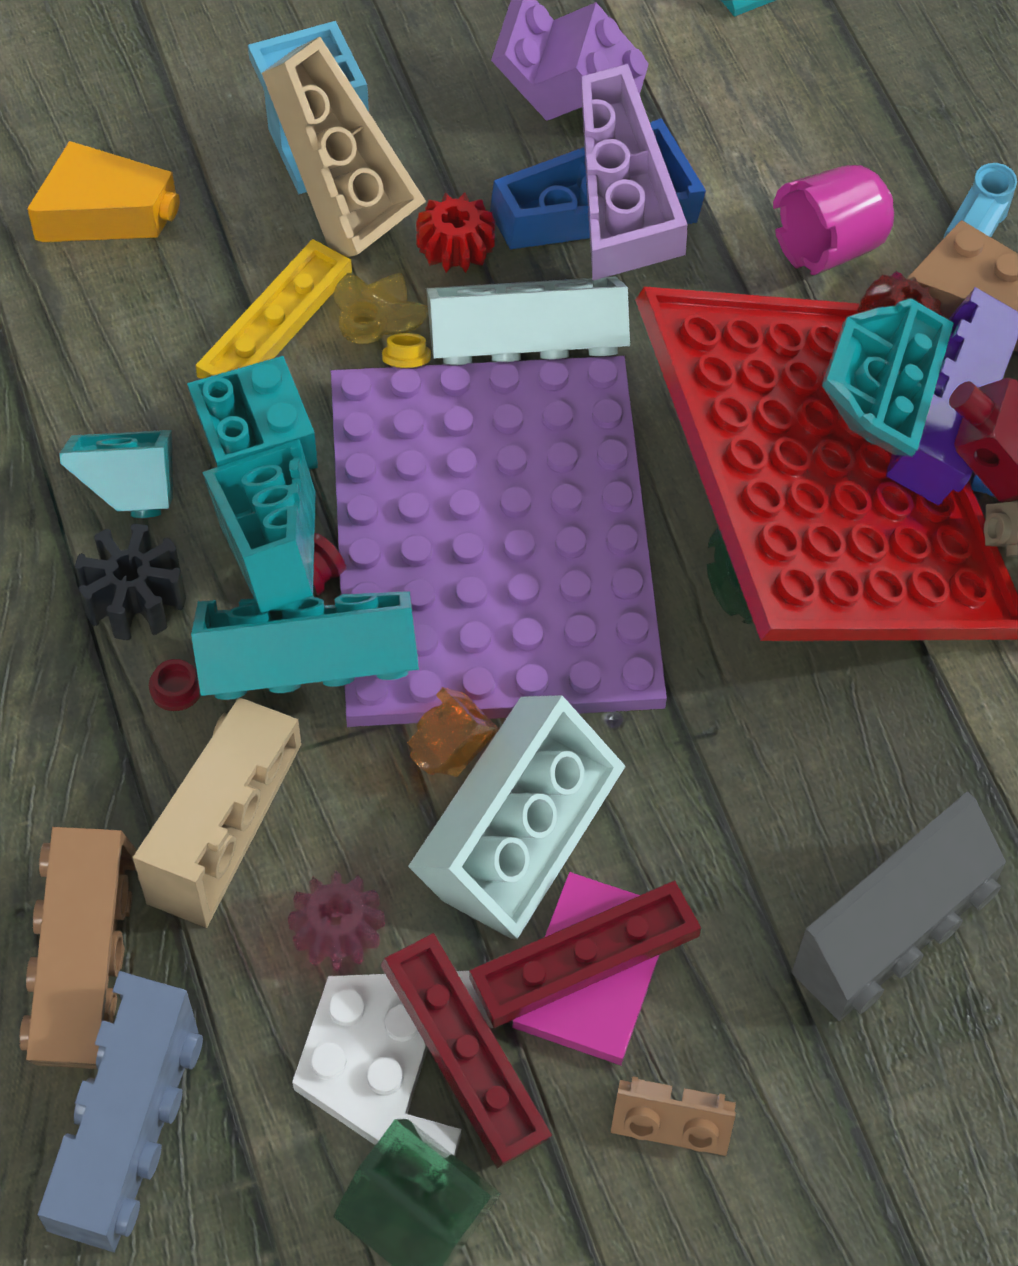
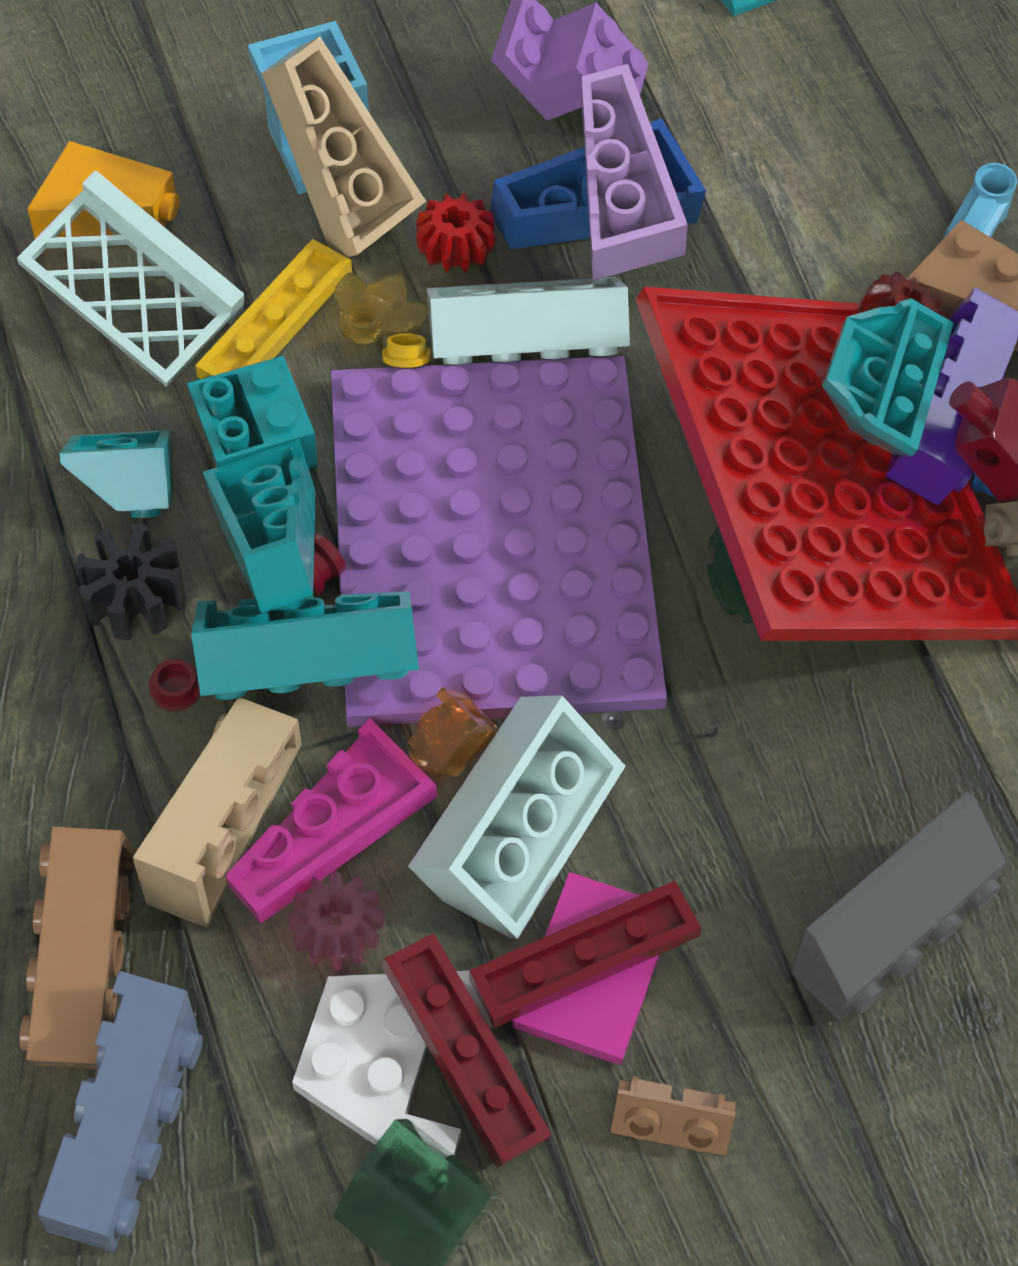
dark pink cylinder [773,165,894,275] -> none
none -> light aqua fence [17,170,244,388]
none -> dark pink wing [225,718,438,923]

